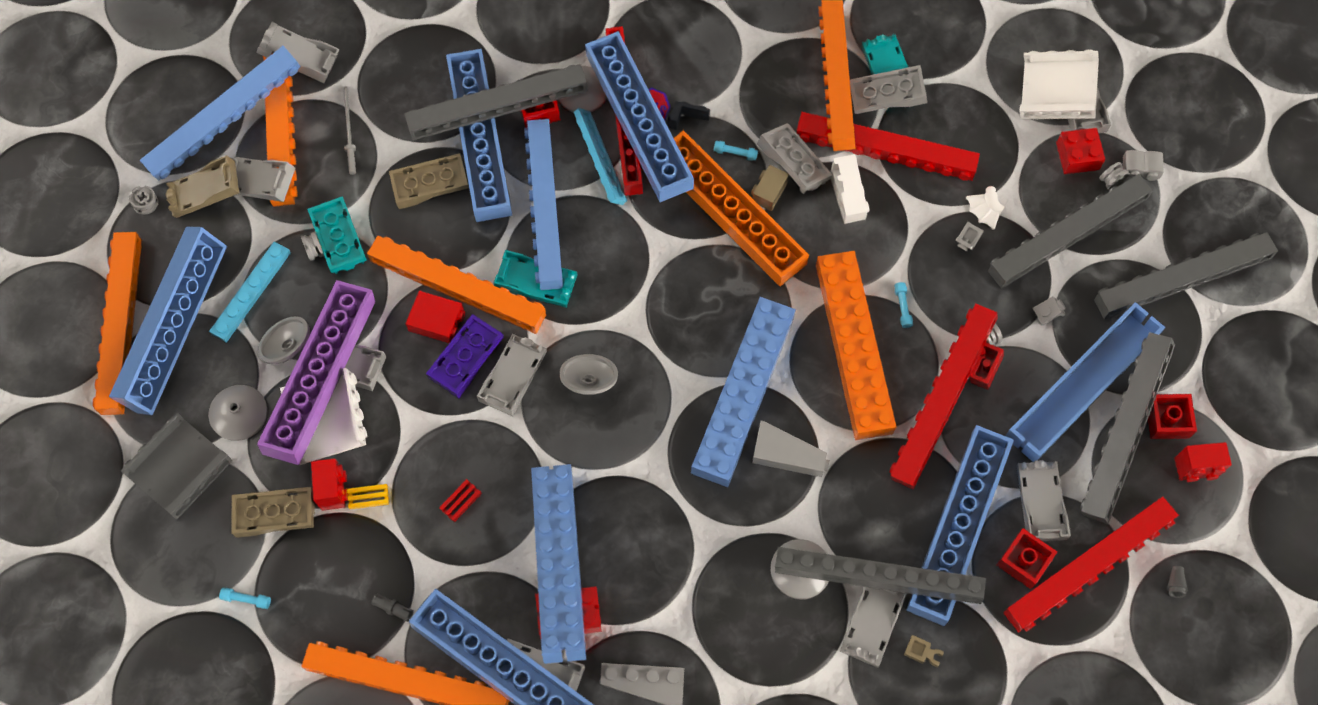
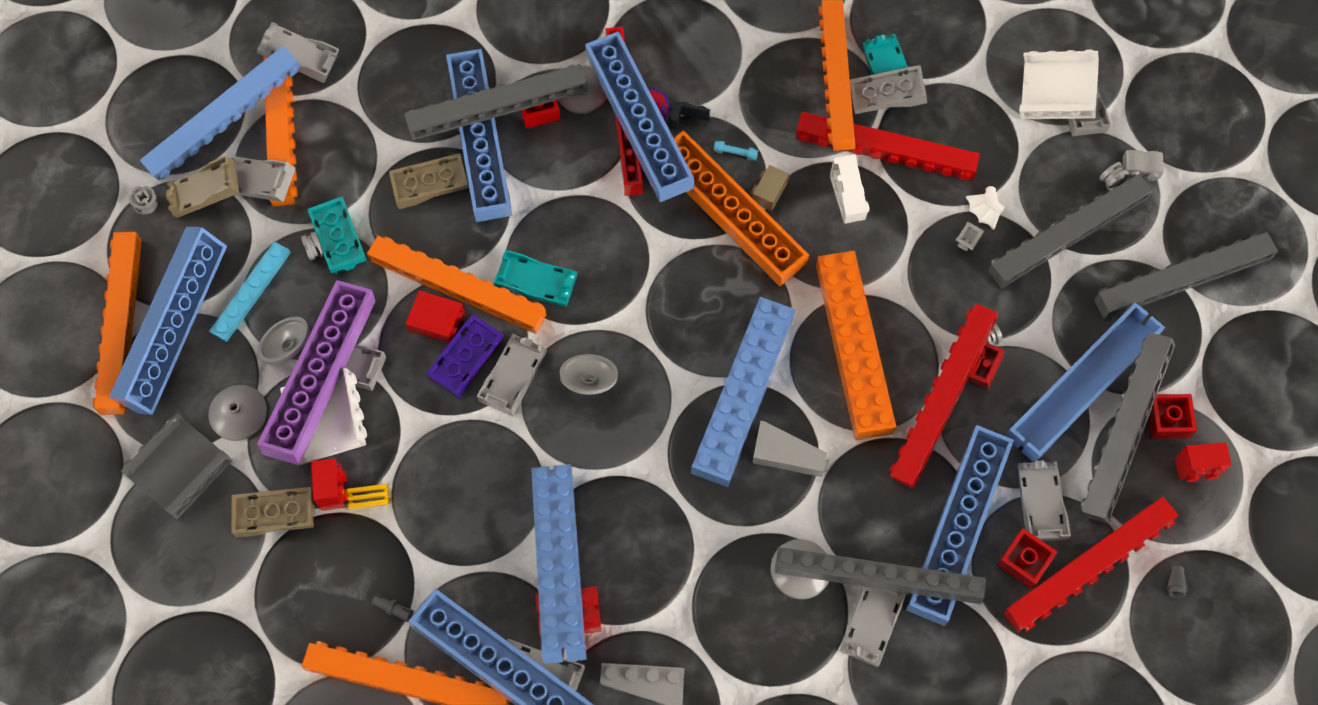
medium azure bar [219,588,271,609] -> none
light grey sword [344,86,356,175] -> none
red tile [439,479,482,523] -> none
medium blue brick [524,119,563,290] -> none
medium azure plate [574,108,627,205] -> none
light grey piece [757,123,832,194] -> none
medium azure bar [894,282,913,328] -> none
dark tan plate [904,635,944,667] -> none
light grey bracket [1033,296,1066,325] -> none
red brick [1056,128,1106,174] -> none

